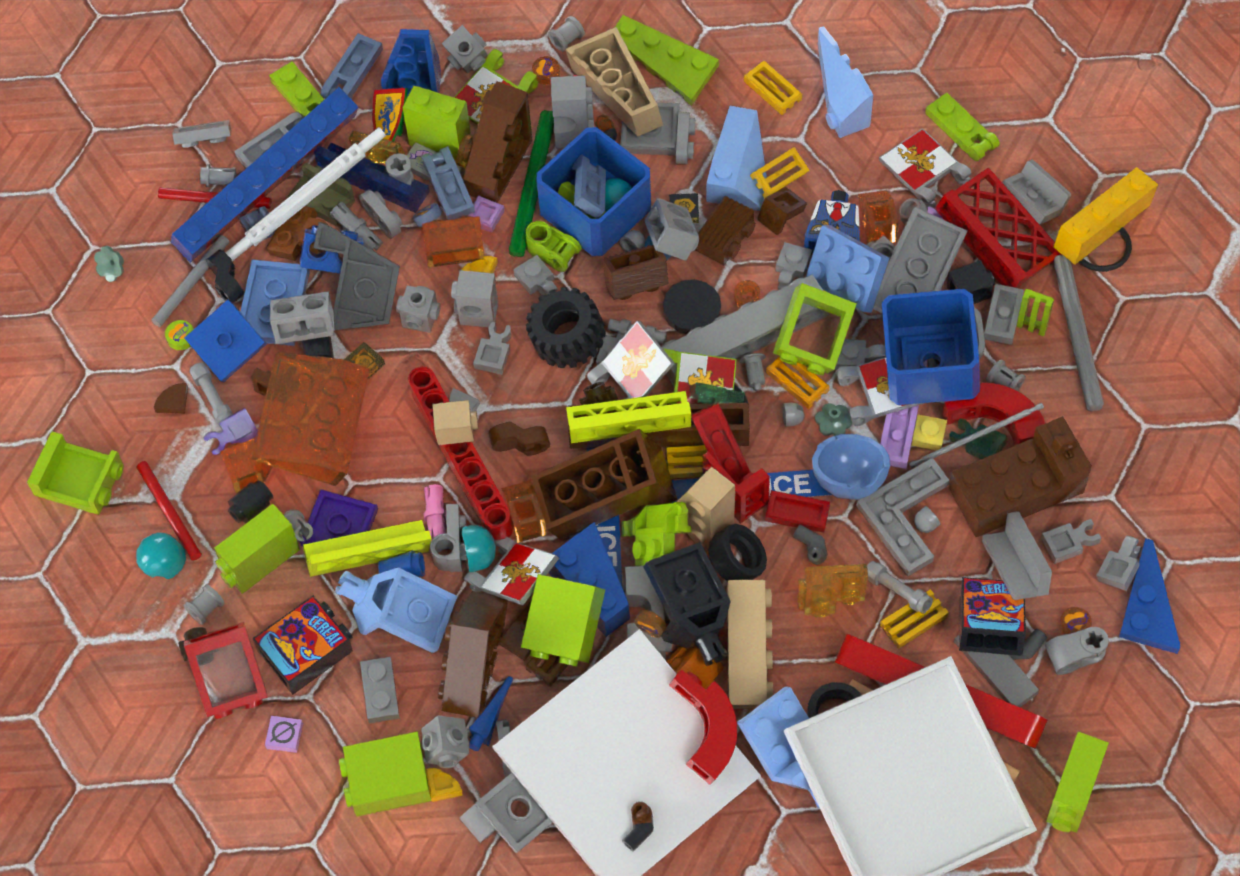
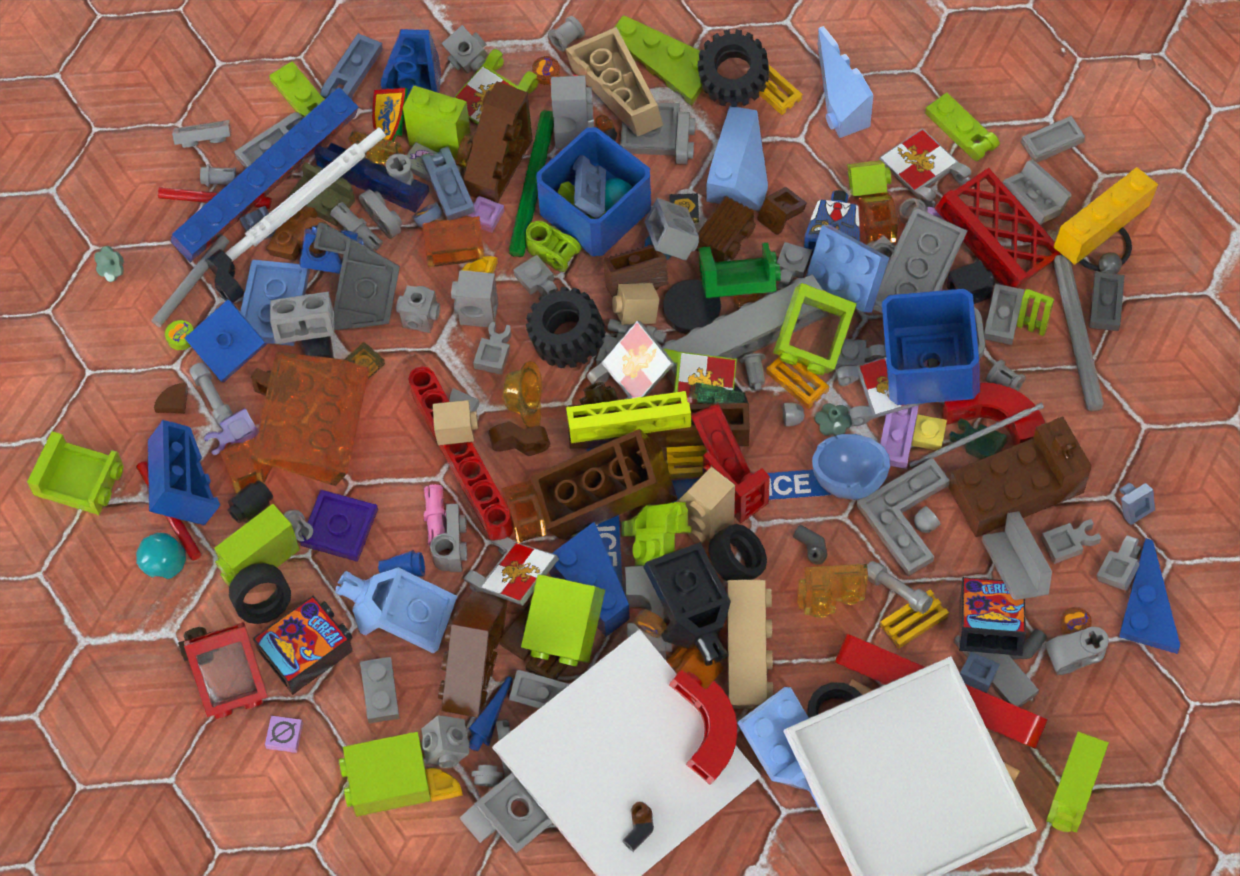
light grey bush [183,584,225,625] -> none
neon yellow fence [303,520,432,577] -> none
teal hair [462,525,496,572] -> none
light grey hinge [620,230,645,252] -> none
yellow tile [750,147,810,198] -> none
red tile [765,490,830,533] -> none
none -> blue wedge [148,420,220,525]
none -> black tyre [229,563,291,624]
none -> light grey plate [471,765,503,787]
none -> clear yellow piece [503,361,542,428]
none -> light grey plate [509,669,570,708]
none -> tan brick [612,283,659,325]
none -> black tyre [698,29,769,107]
none -> green panel [698,242,781,298]
none -> lime brick [847,160,891,196]
none -> sand blue tile [960,652,1000,693]
none -> light grey tile [1021,116,1085,163]
none -> dark grey plate [1089,252,1125,331]
none -> sand blue tile [1119,483,1155,525]

